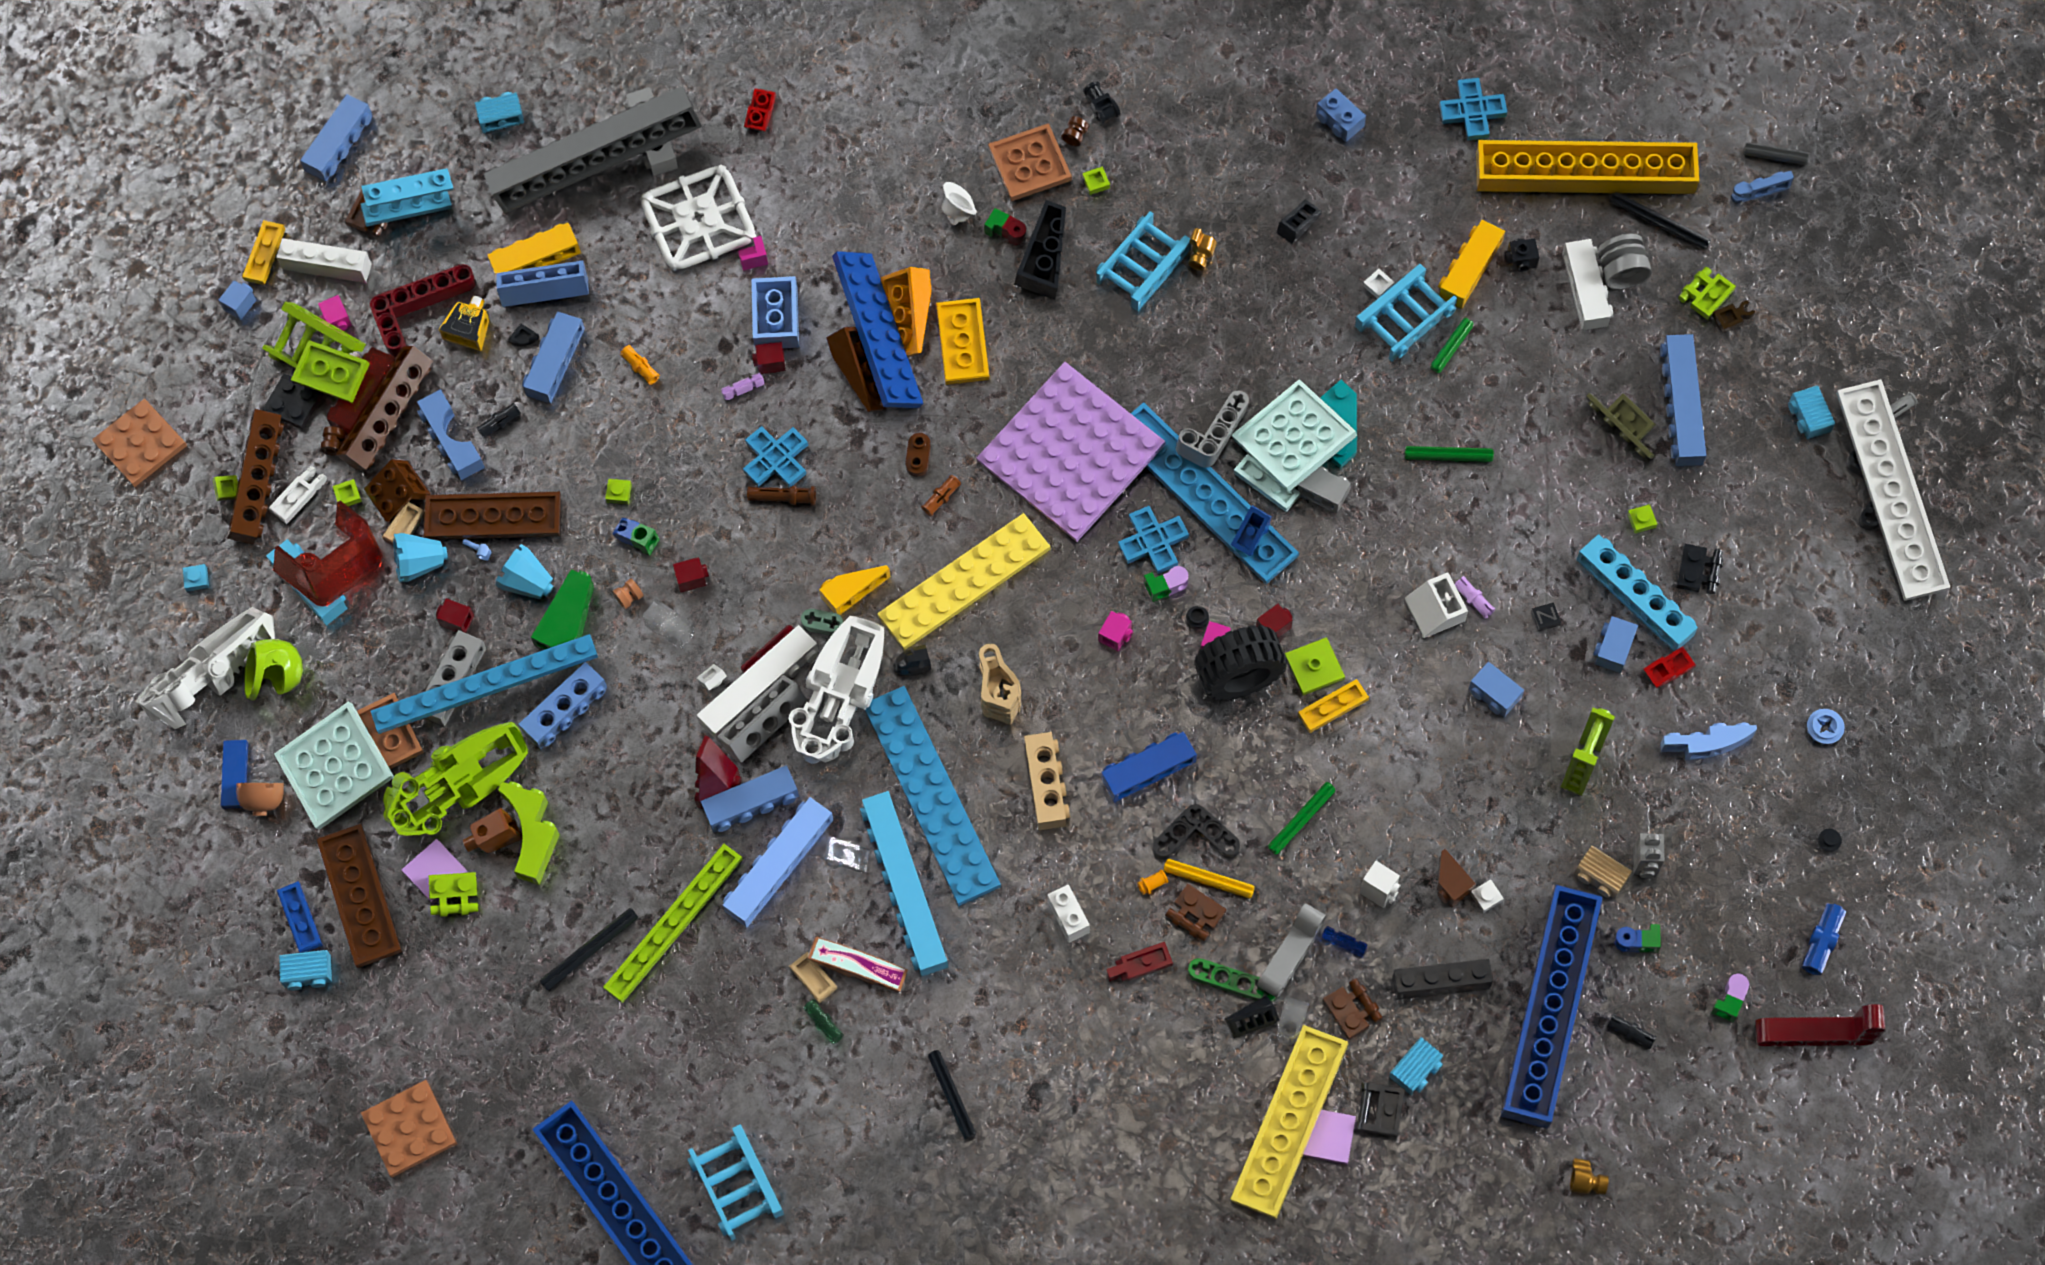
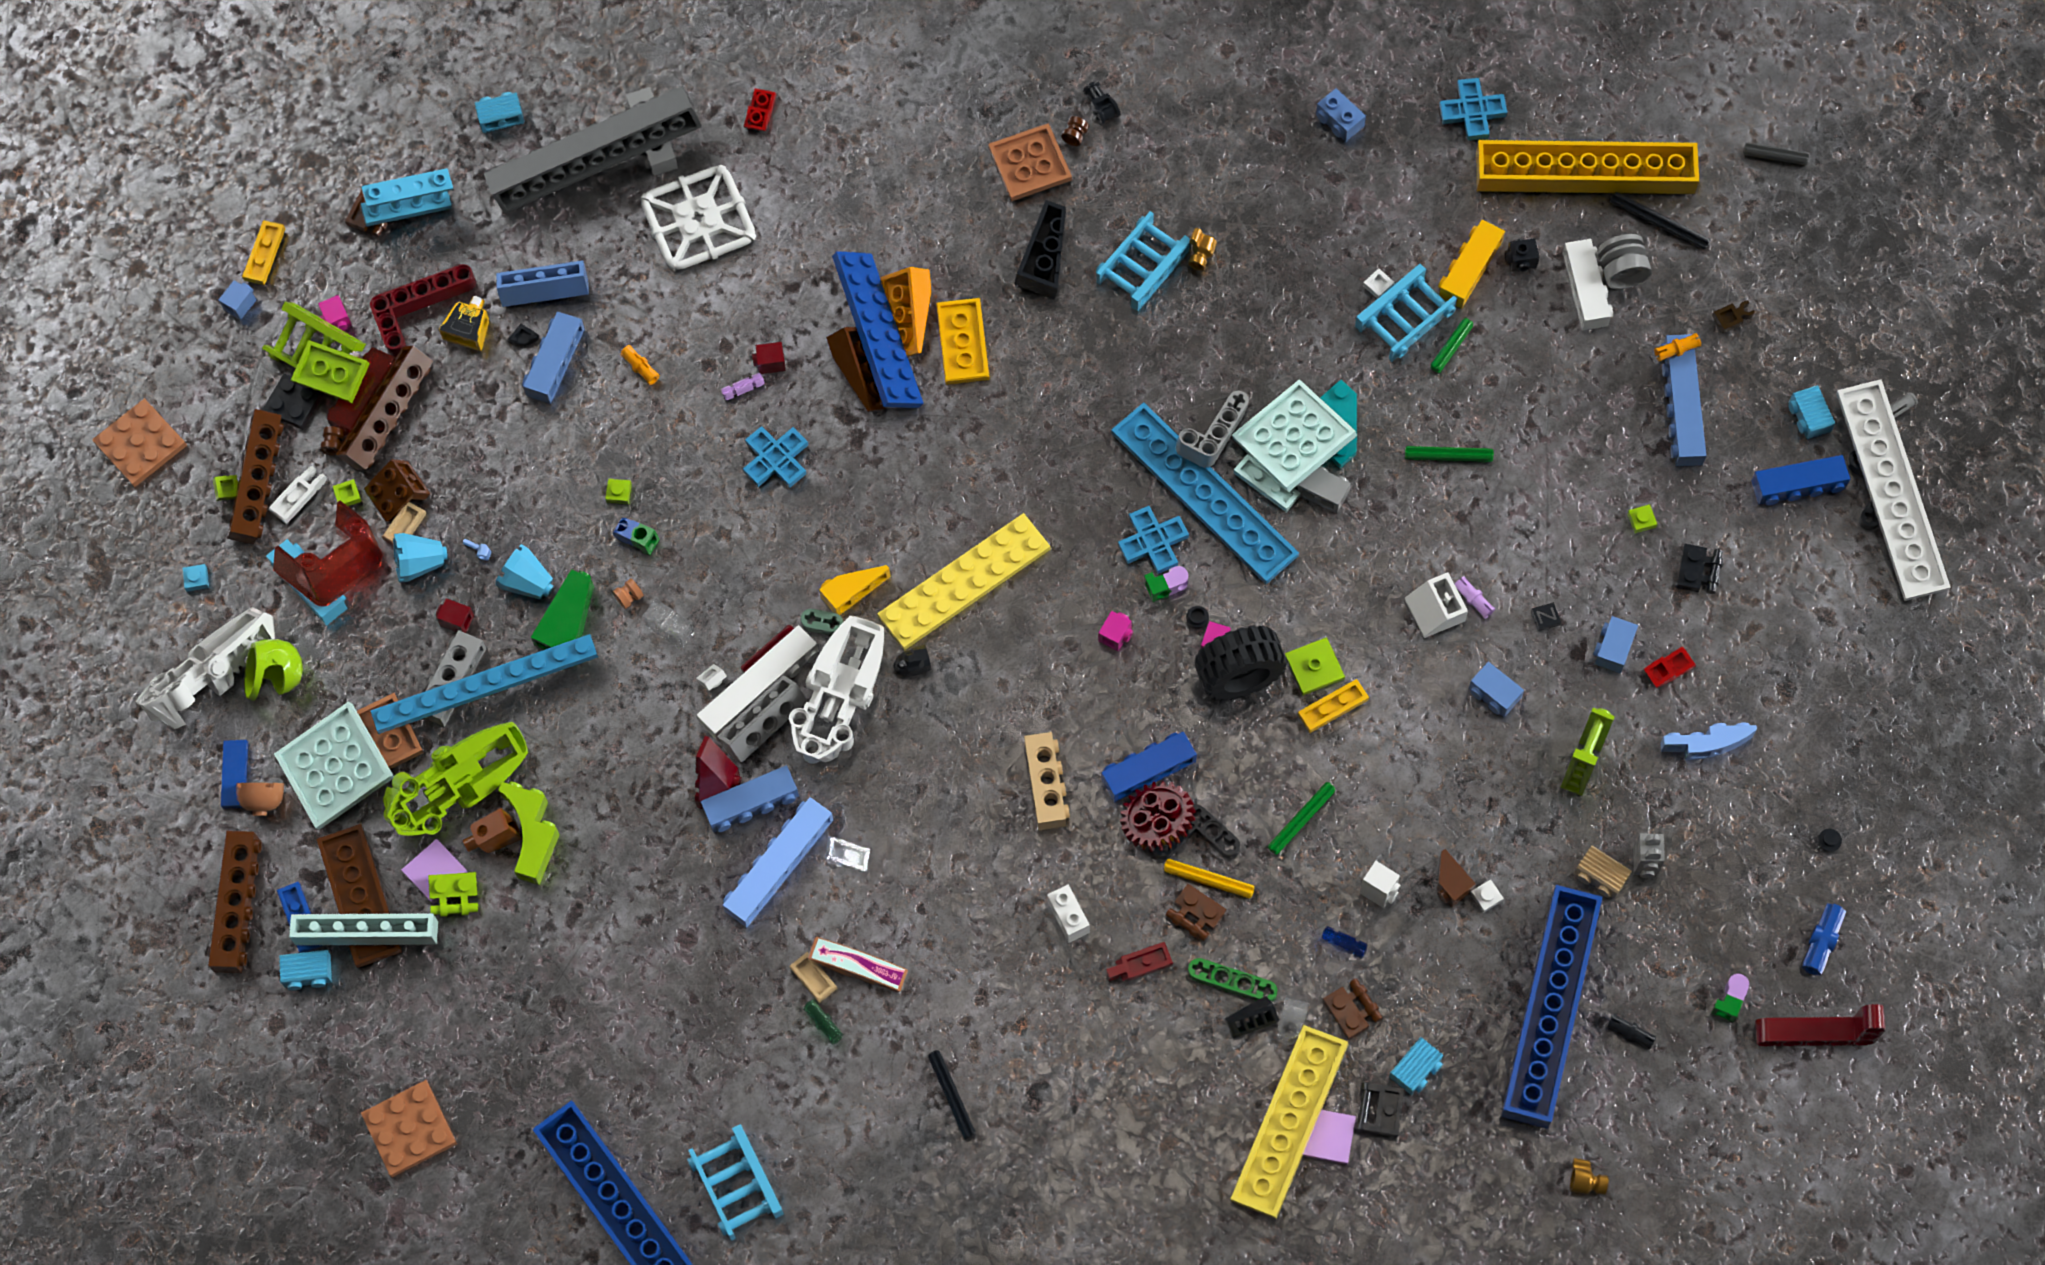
white brick [277,238,372,283] -> none
medium blue brick [300,94,372,181] -> none
medium blue arch [417,389,485,480] -> none
reddish brown plate [424,492,561,540] -> none
black pin [476,403,521,439] -> none
yellow brick [487,222,581,276] -> none
medium blue brick [518,662,607,750] -> none
black axle [540,908,638,990] -> none
lime plate [603,844,743,1003] -> none
dark red brick [673,557,709,593] -> none
dark pink panel [738,236,768,271] -> none
reddish brown pin [747,485,816,506] -> none
light blue brick [751,276,799,350] -> none
medium azure brick [860,791,948,977] -> none
dark azure plate [865,686,1001,906] -> none
reddish brown plate [905,433,931,477] -> none
dark orange pin [921,475,961,516] -> none
white piece [942,182,977,225] -> none
lavender plate [976,362,1166,542] -> none
tan piece [979,644,1021,725] -> none
leg [984,208,1026,245] -> none
lime plate [1082,166,1110,195] -> none
light orange pin [1137,870,1168,895] -> none
blue slope [1231,505,1272,556] -> none
dark red brick [1256,603,1293,638] -> none
light grey beam [1257,903,1326,998] -> none
black slope [1277,199,1322,244] -> none
black brick [1392,959,1493,1000] -> none
medium azure brick [1577,534,1698,651] -> none
olive bracket [1586,393,1656,459] -> none
leg [1614,924,1661,953] -> none
lime plate [1678,267,1736,320] -> none
medium blue hinge [1731,171,1794,203] -> none
light blue gear [1807,709,1845,745] -> none
none -> reddish brown brick [208,831,262,973]
none -> light aqua brick [289,914,438,945]
none -> dark red gear [1120,781,1196,852]
none -> light orange pin [1654,333,1701,362]
none -> blue brick [1751,455,1850,505]

